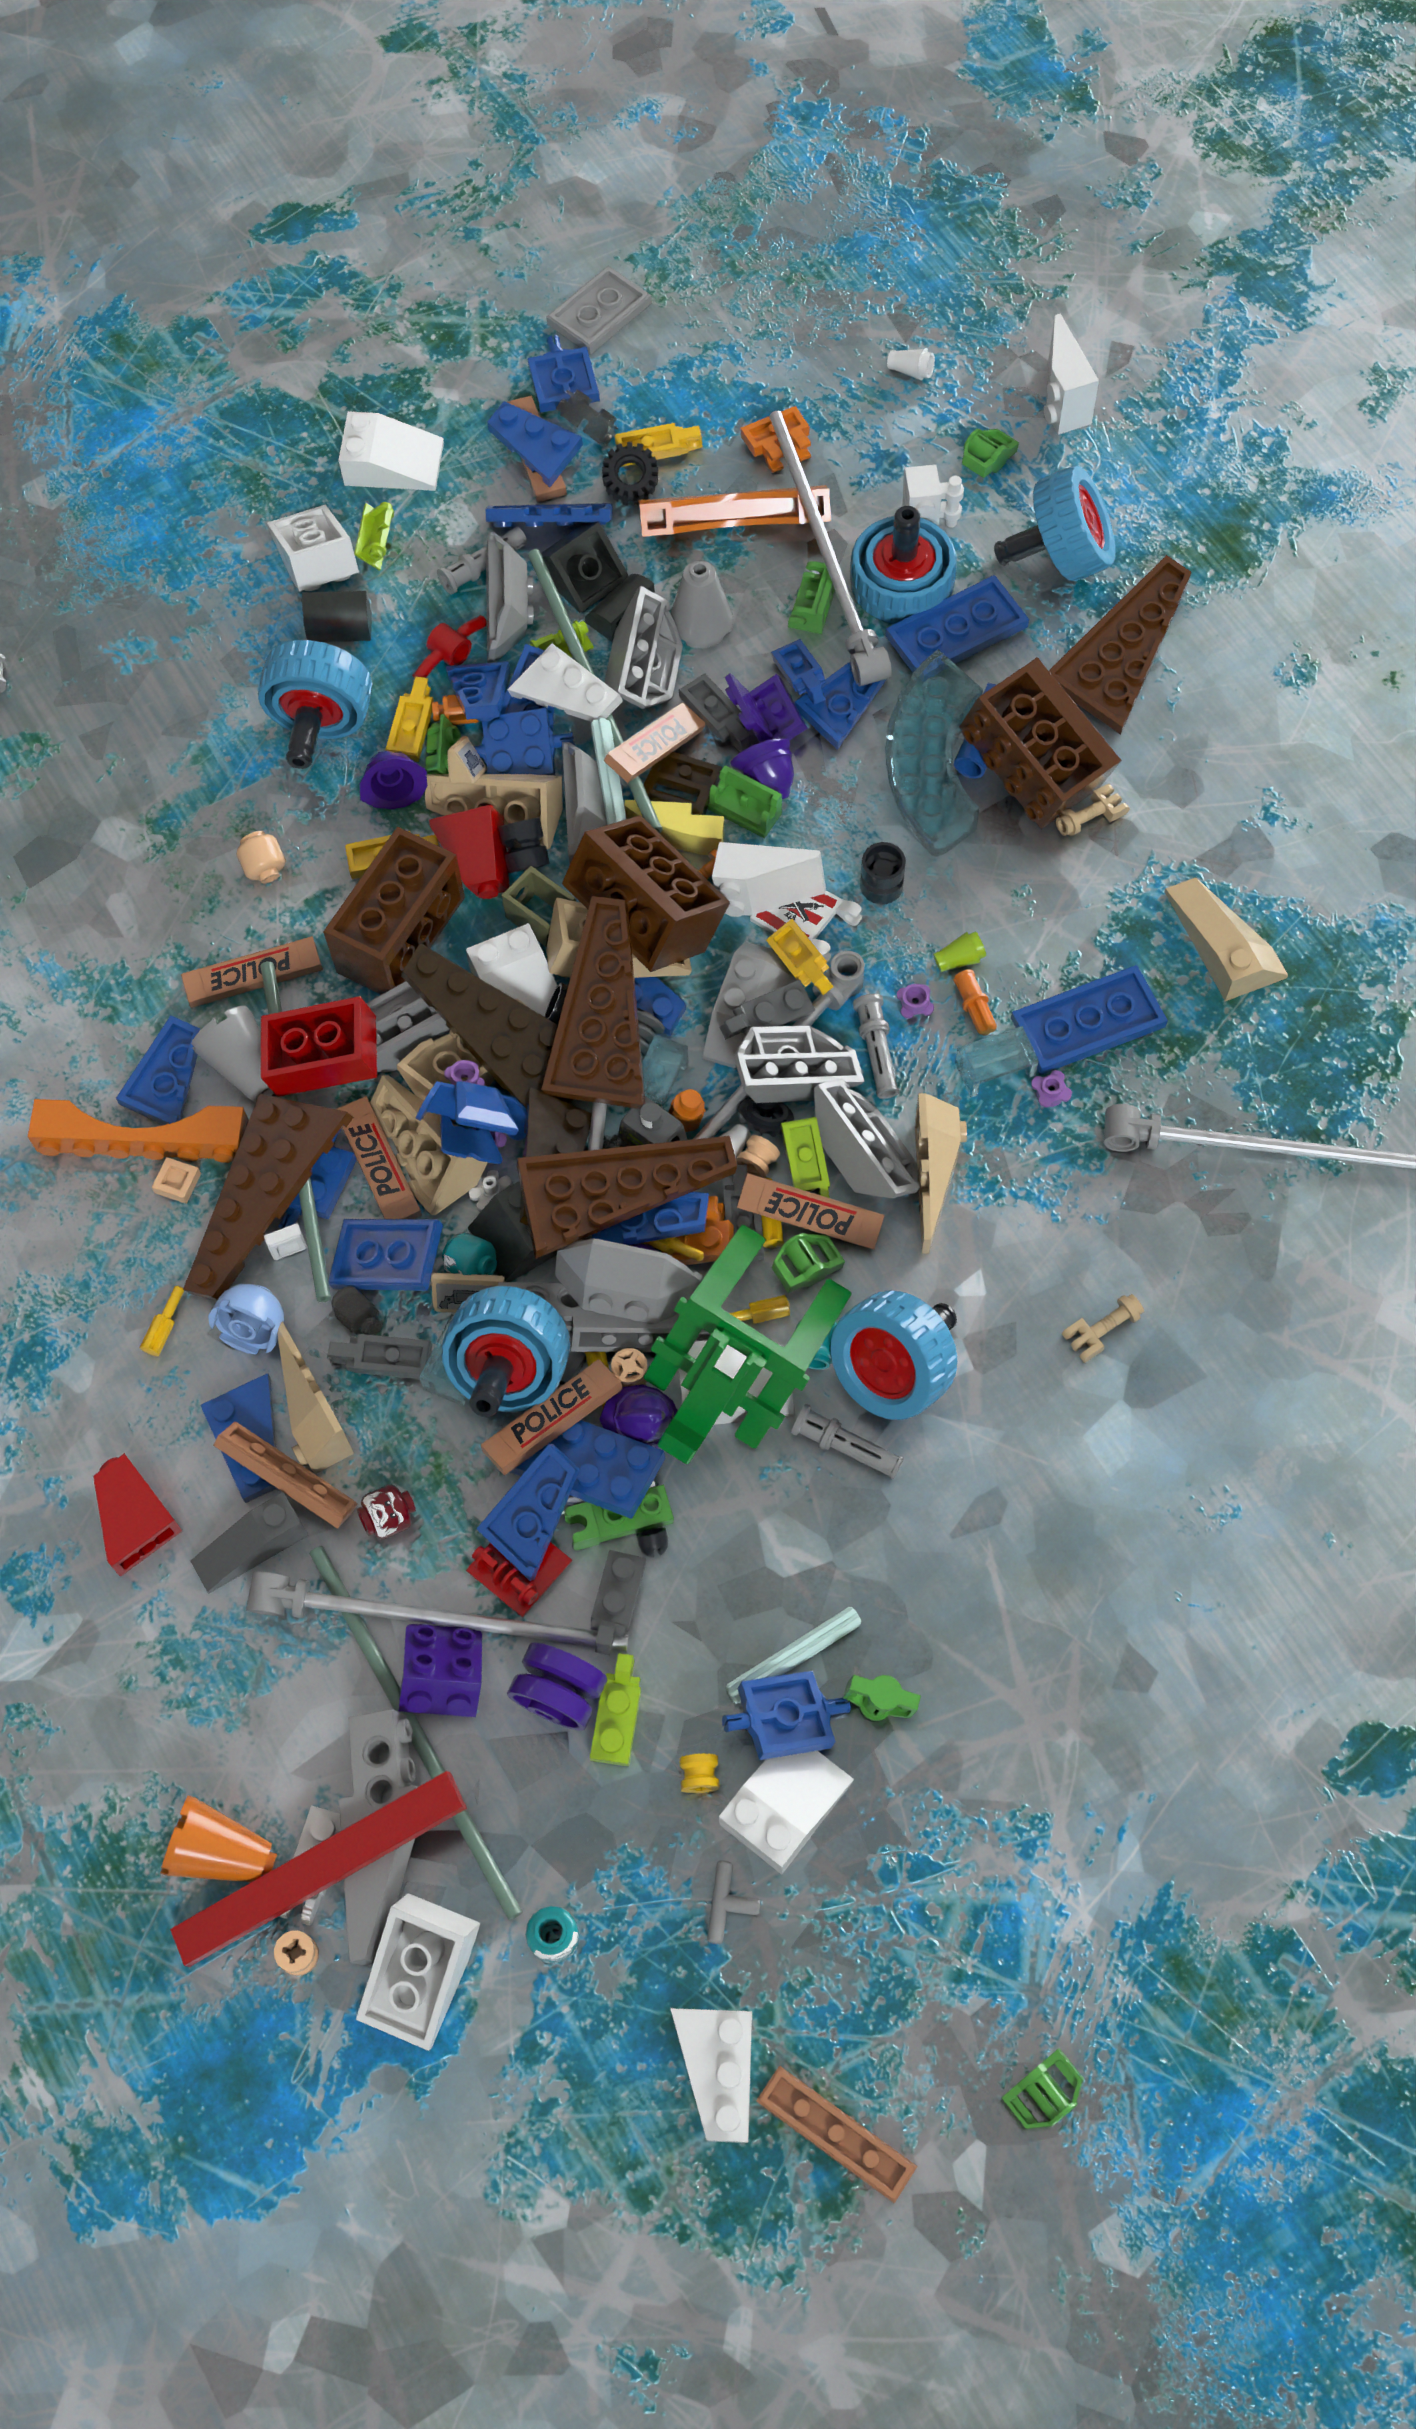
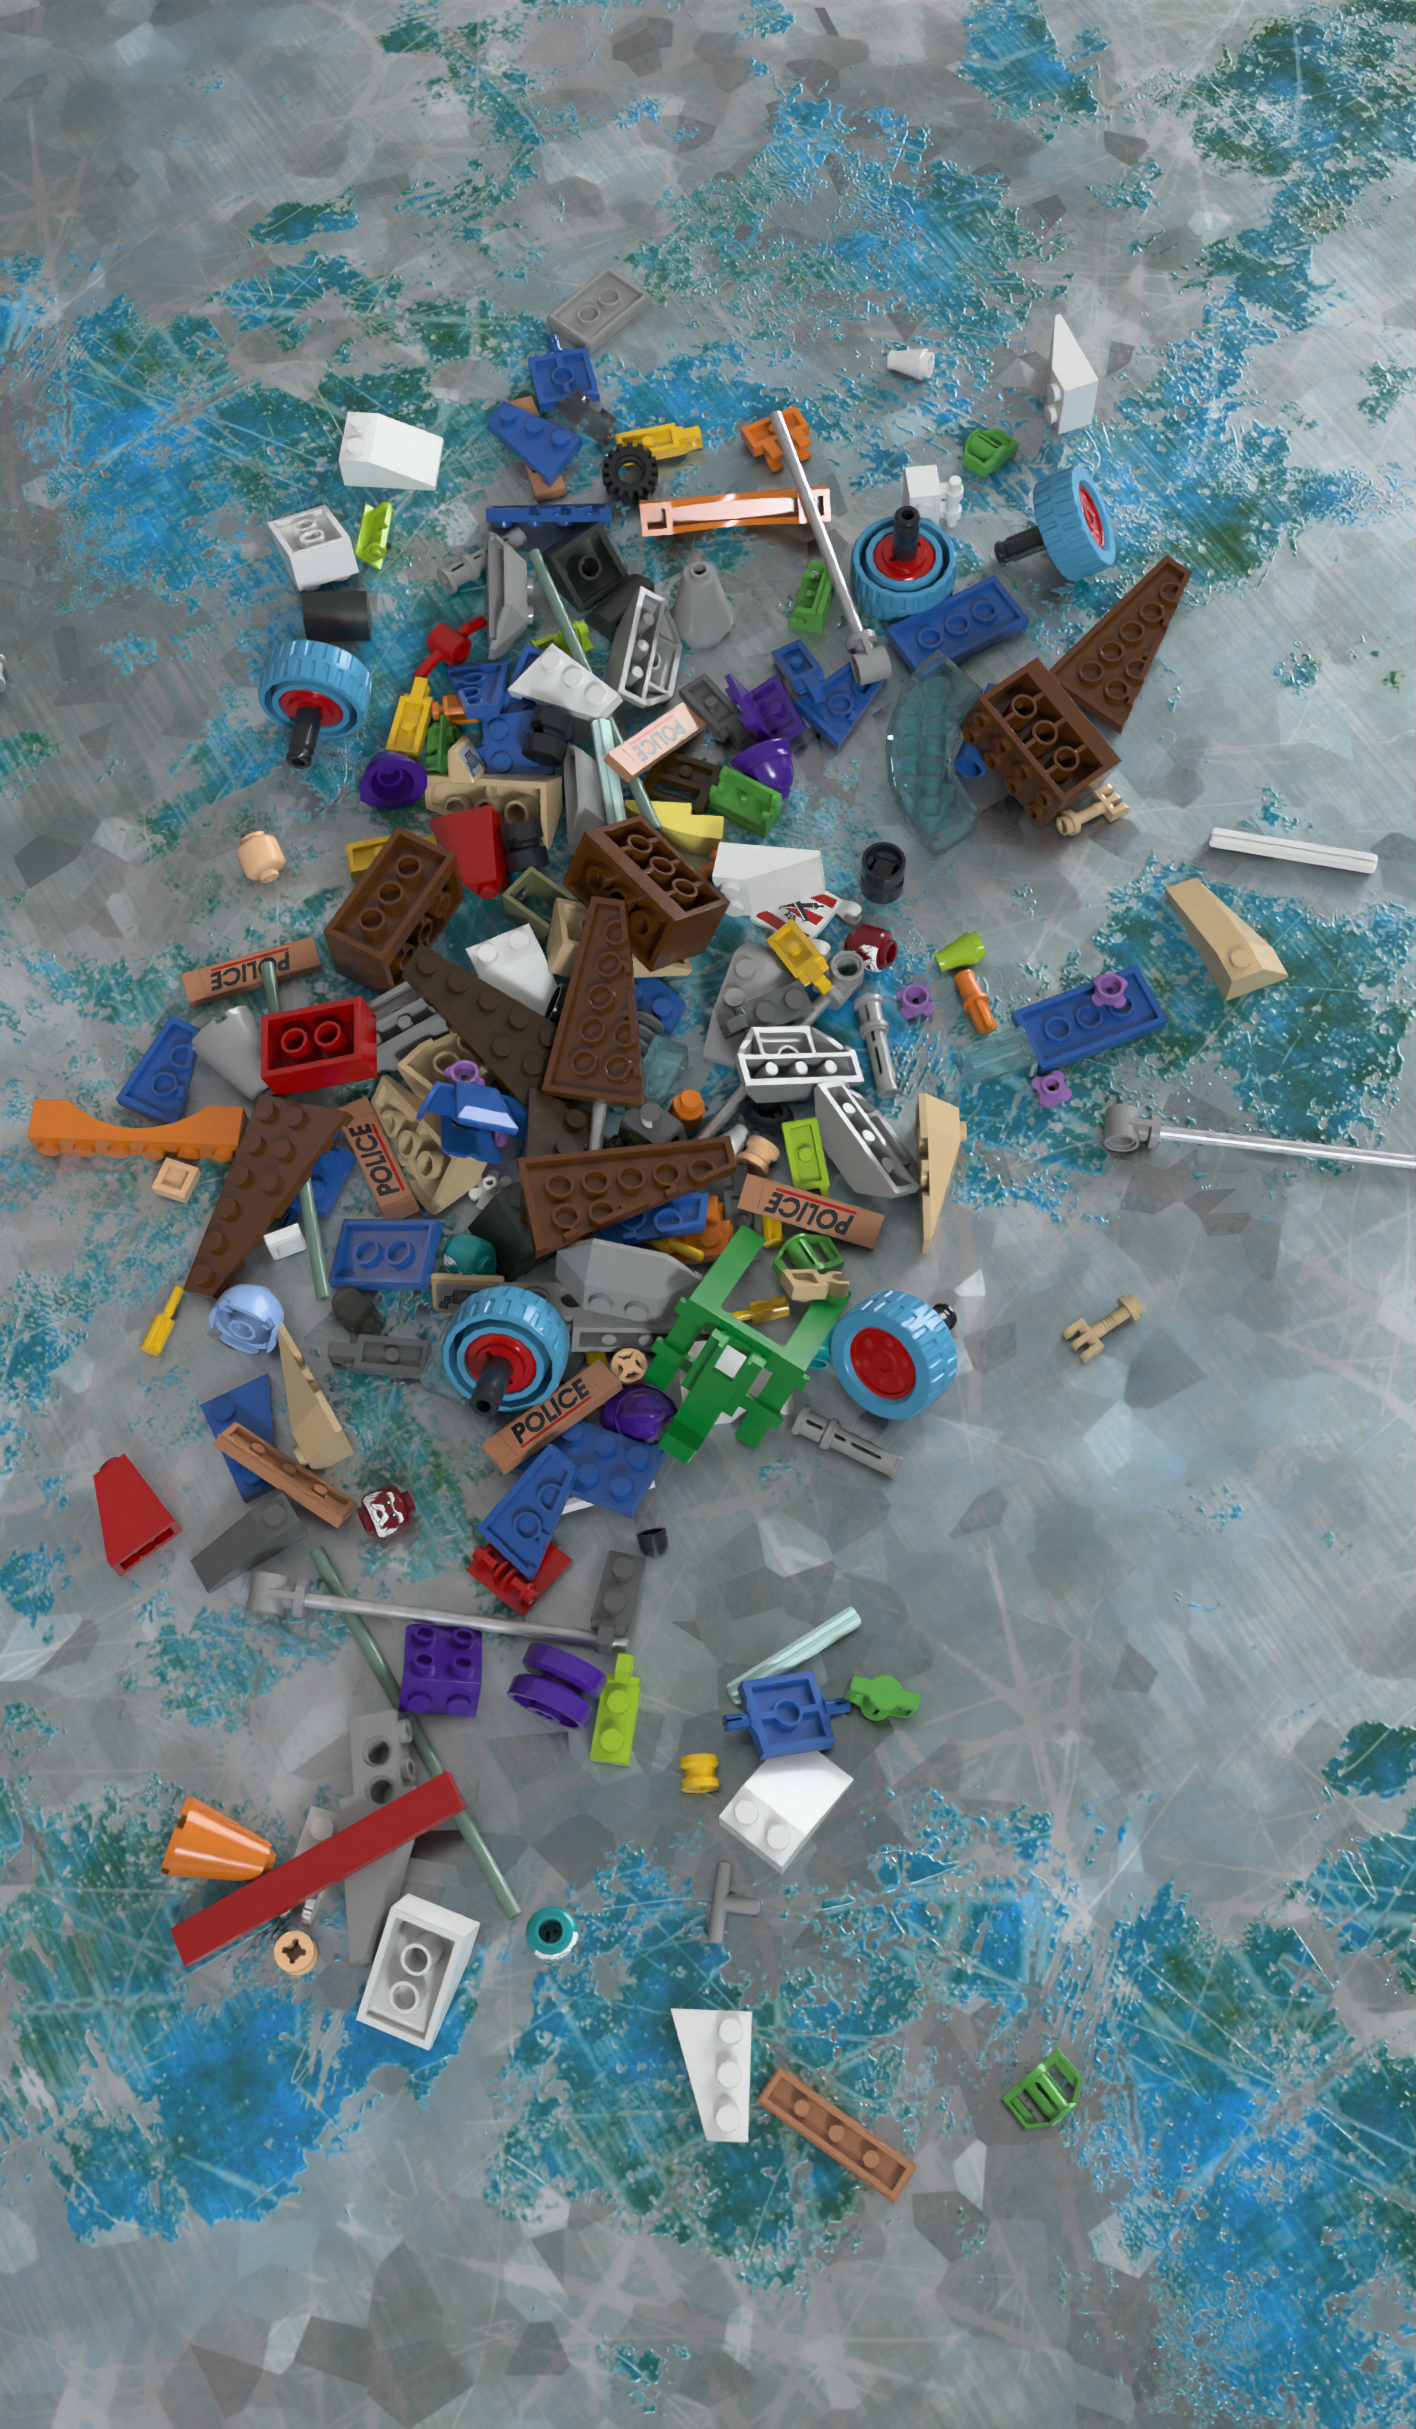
bright green plate [564,1484,674,1550] -> none
none -> black wheel [521,706,575,767]
none -> tan plate [780,1269,850,1303]
none -> dark red head [844,924,898,972]
none -> medium lavender plate [1091,973,1128,1008]
none -> white axle [1209,827,1378,874]

